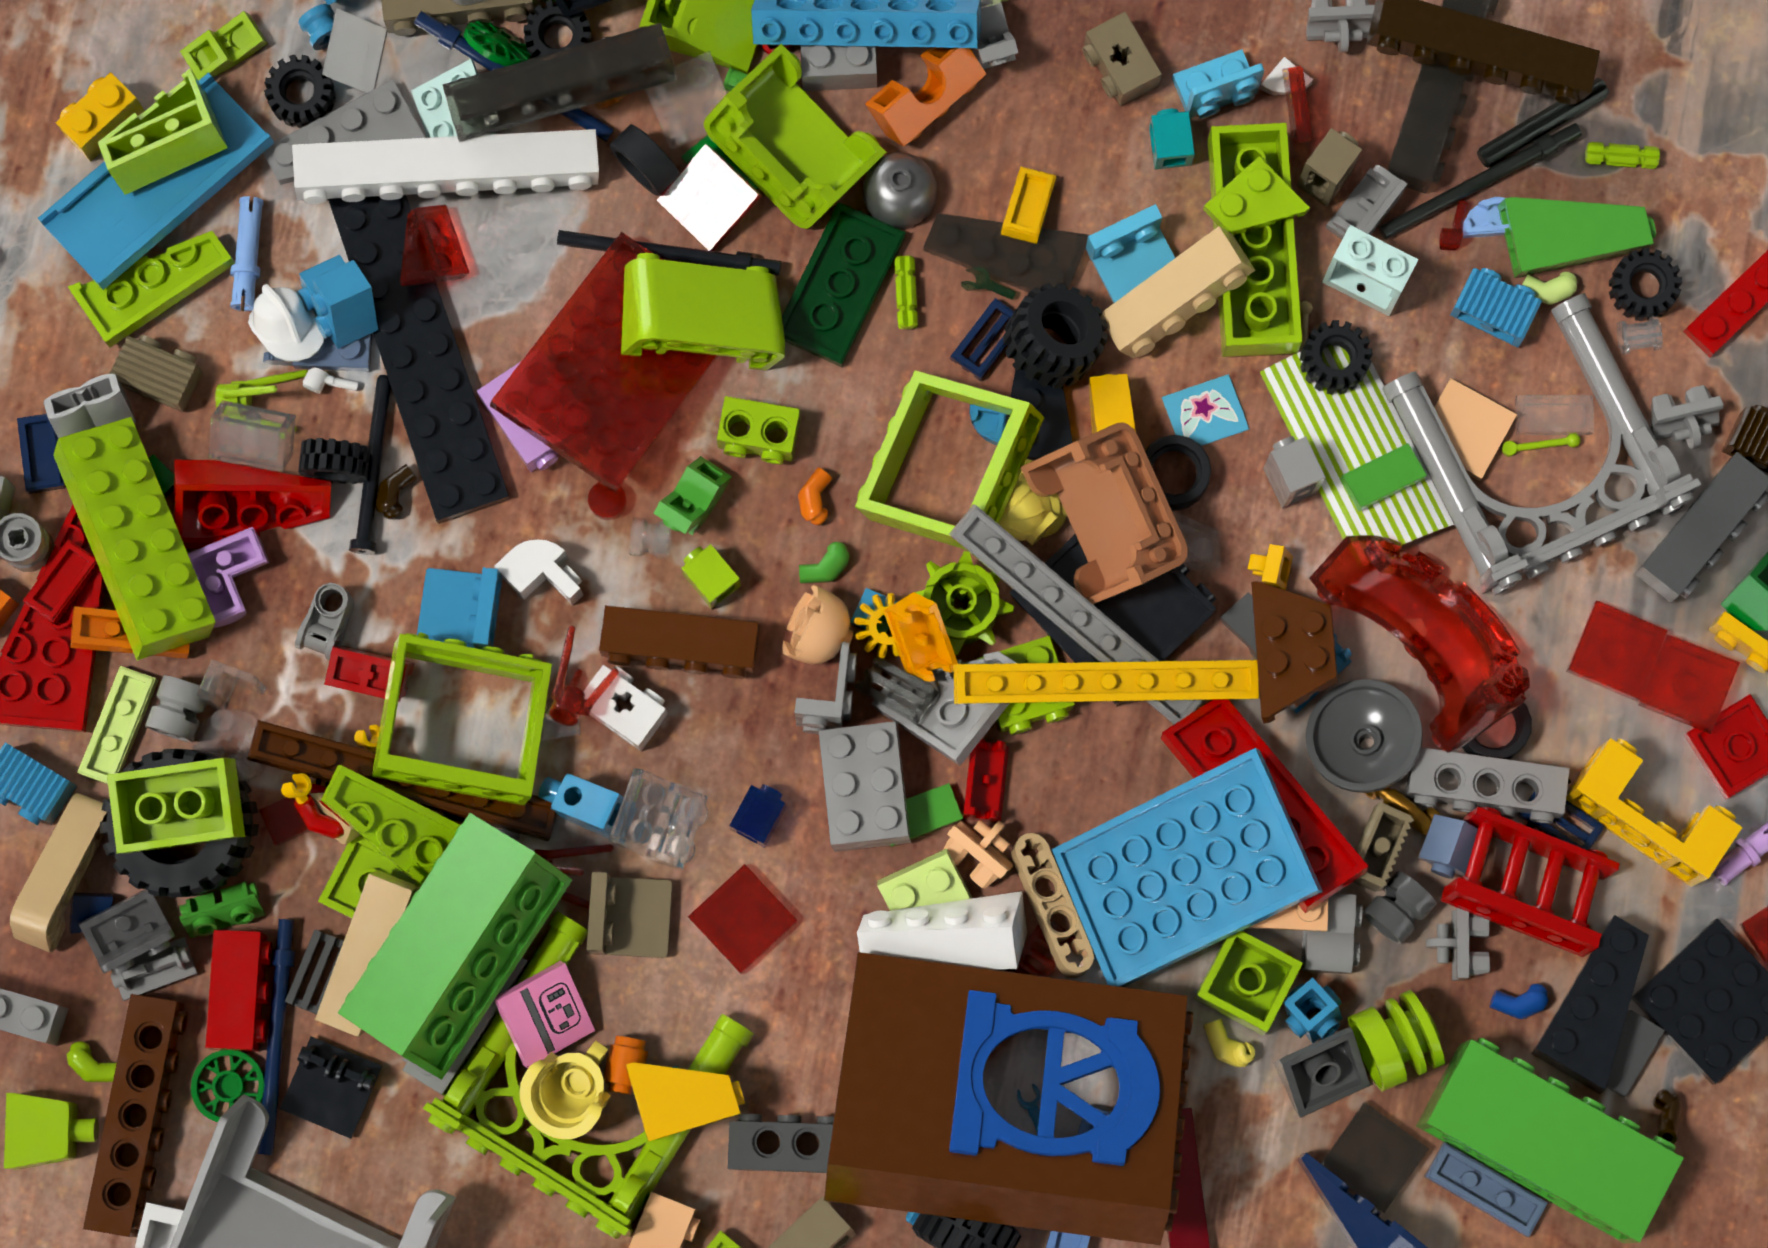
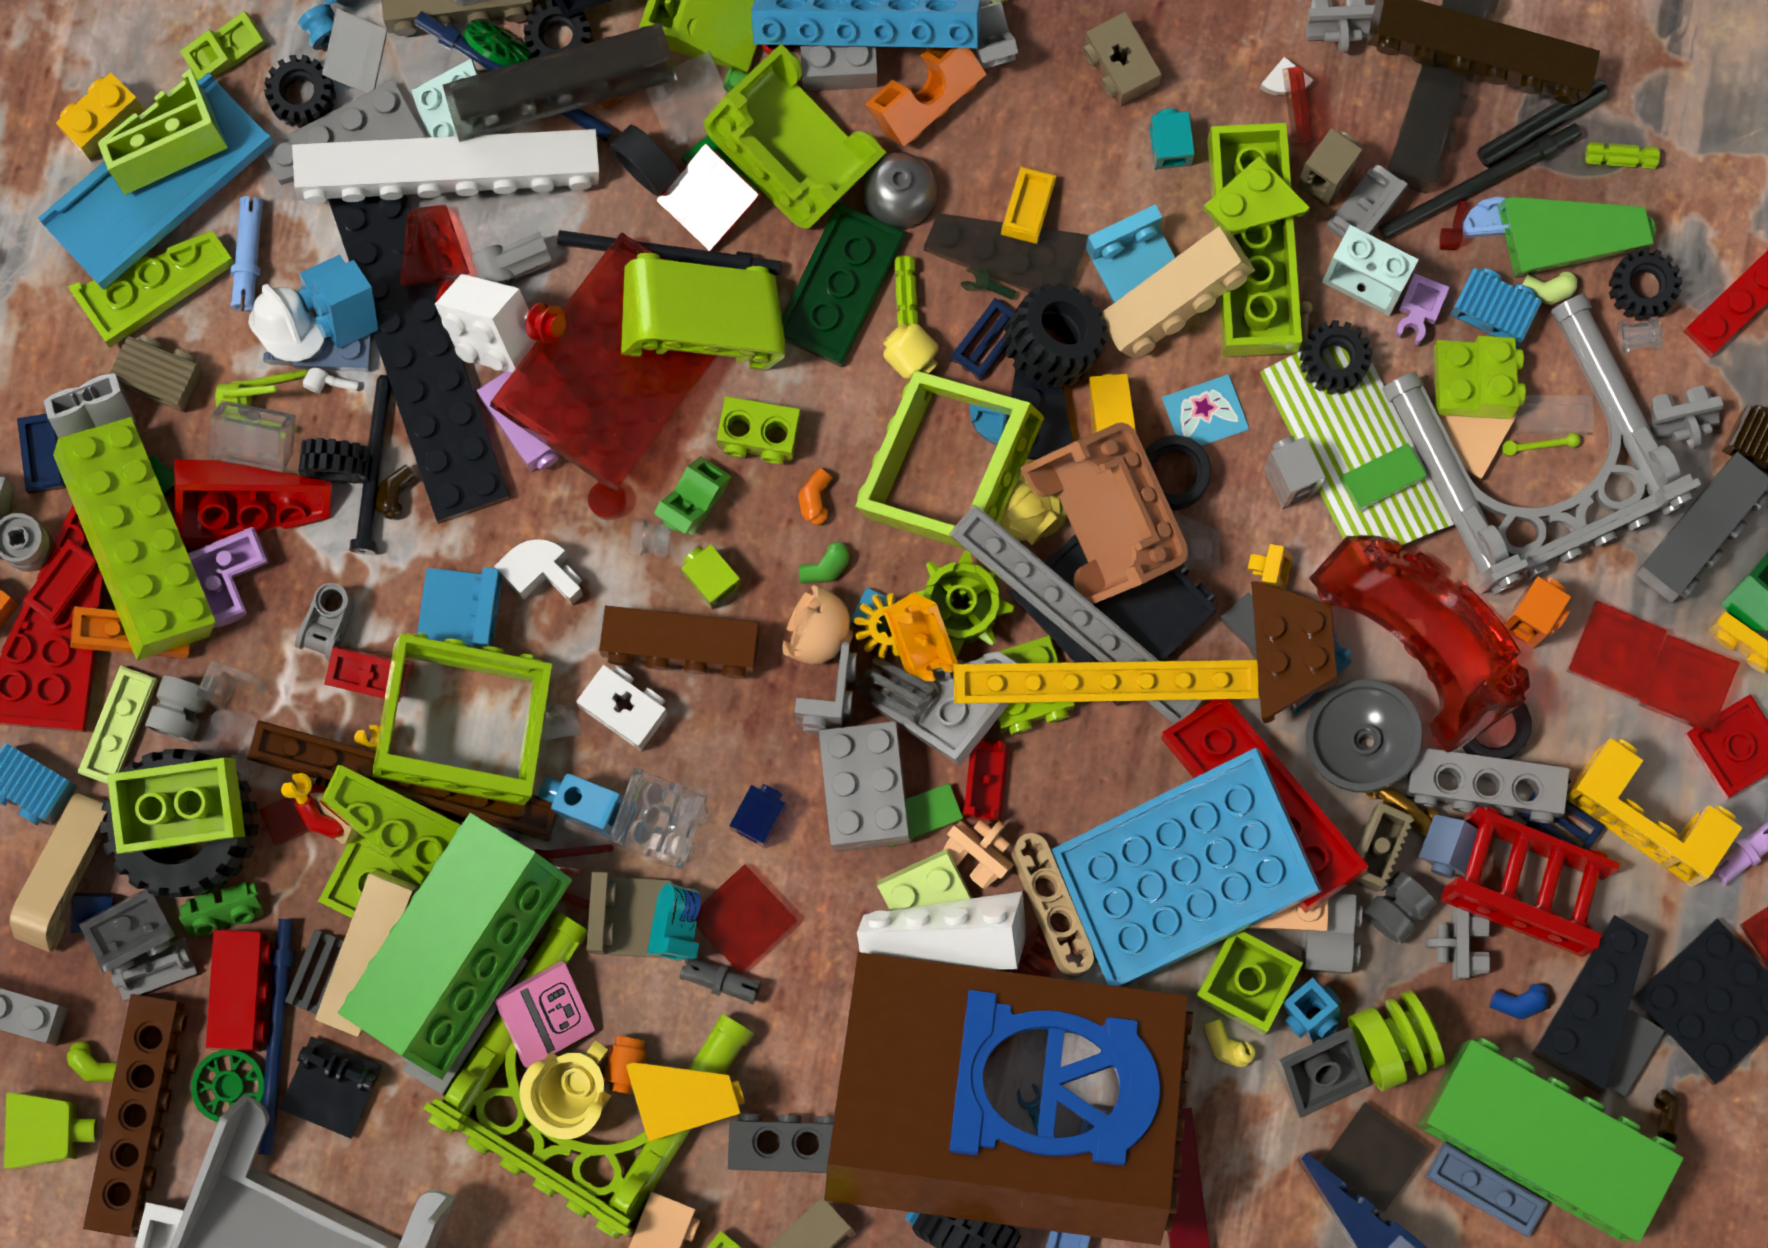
clear red plant [549,625,619,726] -> none
medium azure bracket [1172,49,1265,119] -> none
none -> white brick [435,274,566,374]
none -> light grey piece [471,232,553,286]
none -> teal leg [647,883,701,961]
none -> dark grey pin [680,959,762,1005]
none -> light yellow head [883,322,939,379]
none -> lavender plate [1395,273,1449,346]
none -> lime plate [1433,336,1526,419]
none -> orange brick [1501,576,1571,648]

